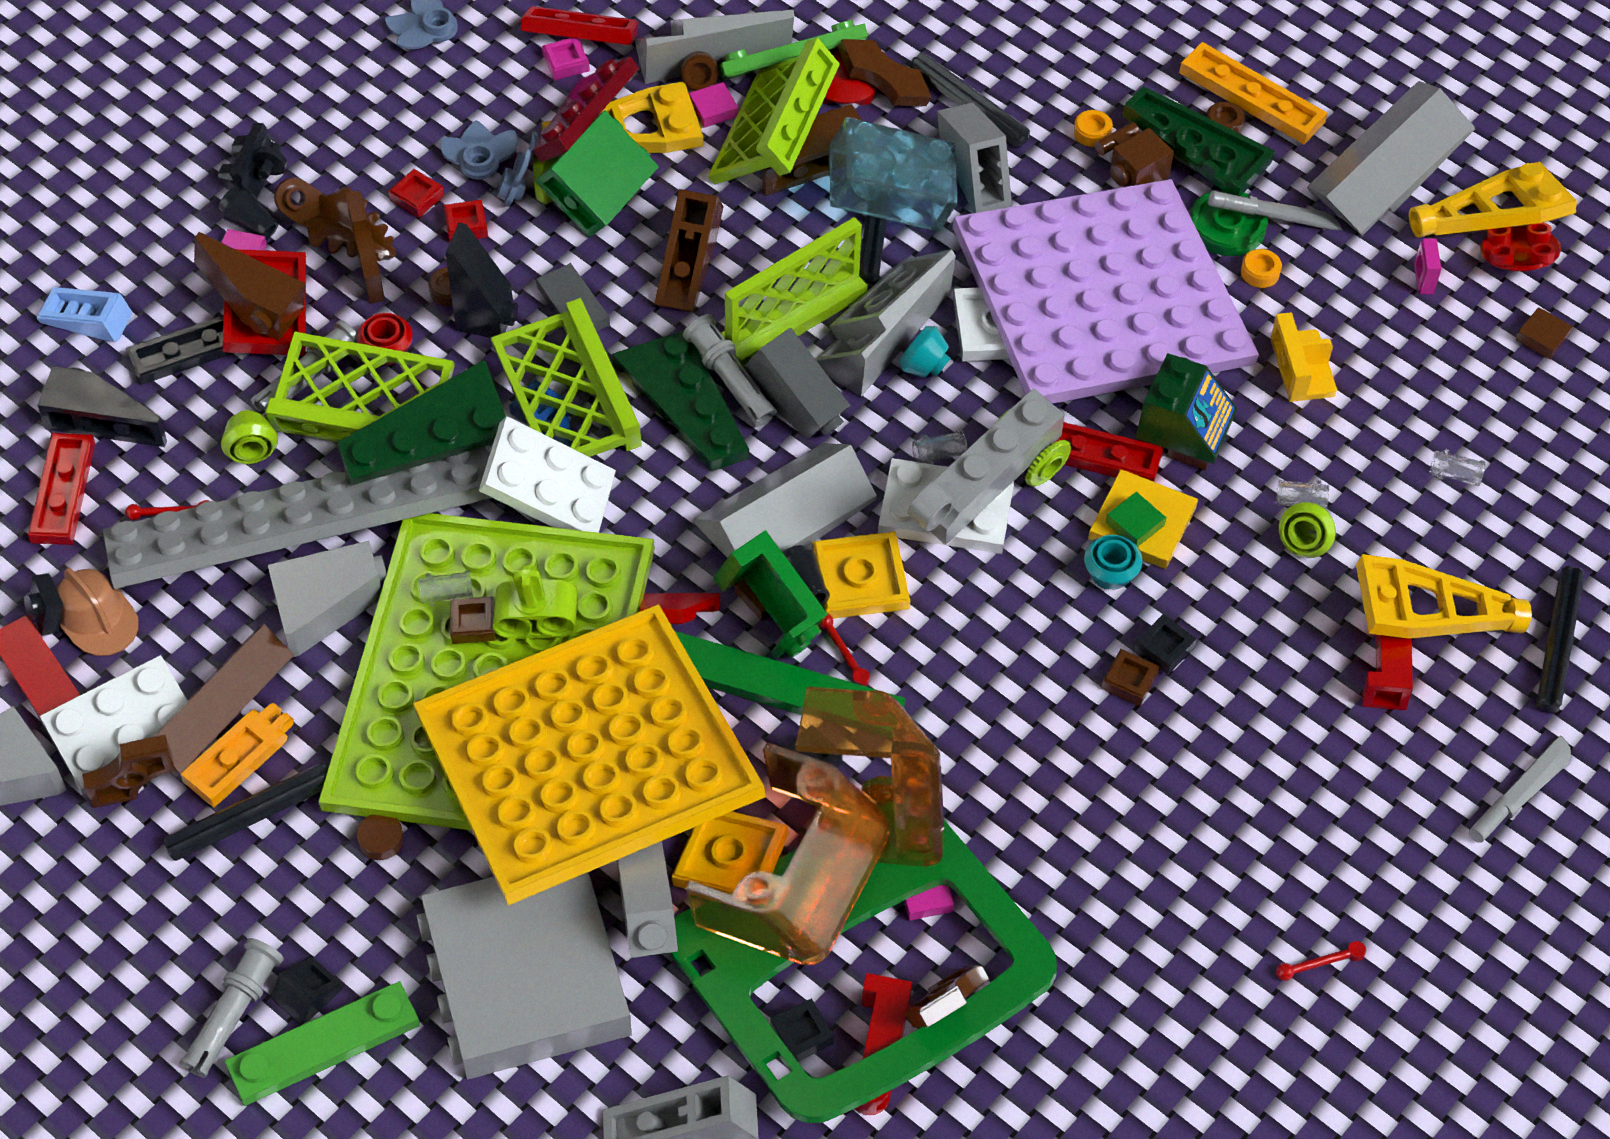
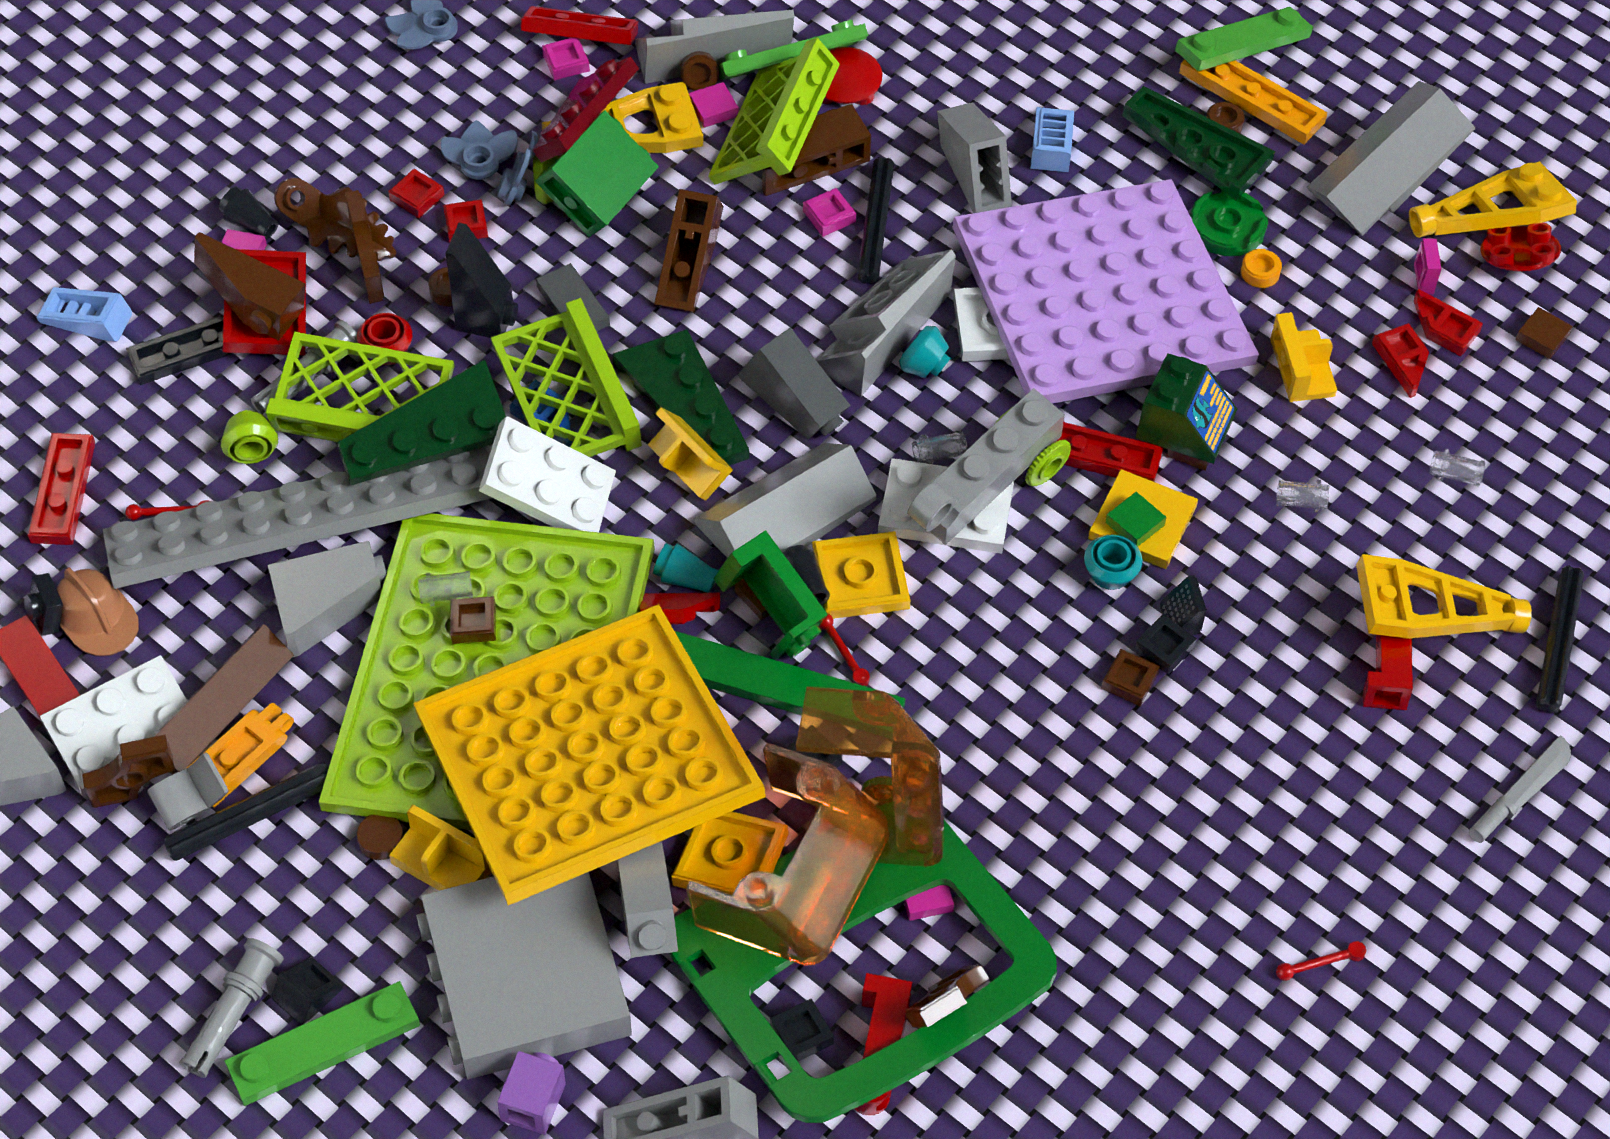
black slope [37,366,167,448] -> none
black hips [218,123,287,199] -> none
lime beam [493,564,578,639] -> none
light grey pin [683,314,777,427] -> none
lime fence [721,217,868,367] -> none
clear light blue brick [830,117,957,231] -> none
reddish brown tile [837,39,931,106] -> none
black axle [911,52,1030,148] -> none
light orange tile [1074,110,1113,147] -> none
reddish brown brick [1095,122,1174,187] -> none
light grey piece [1208,191,1342,230] -> none
lime cone [1279,502,1336,558] -> none
none -> light grey panel [147,752,229,830]
none -> yellow panel [389,805,491,891]
none -> medium lavender brick [497,1051,566,1135]
none -> yellow panel [648,407,733,500]
none -> teal cone [652,543,719,593]
none -> dark pink tile [803,188,856,237]
none -> light blue slope [1030,107,1074,172]
none -> black slope [1160,575,1207,635]
none -> bright green plate [1175,7,1313,71]
none -> red tile [1372,323,1429,398]
none -> red tile [1413,289,1483,357]

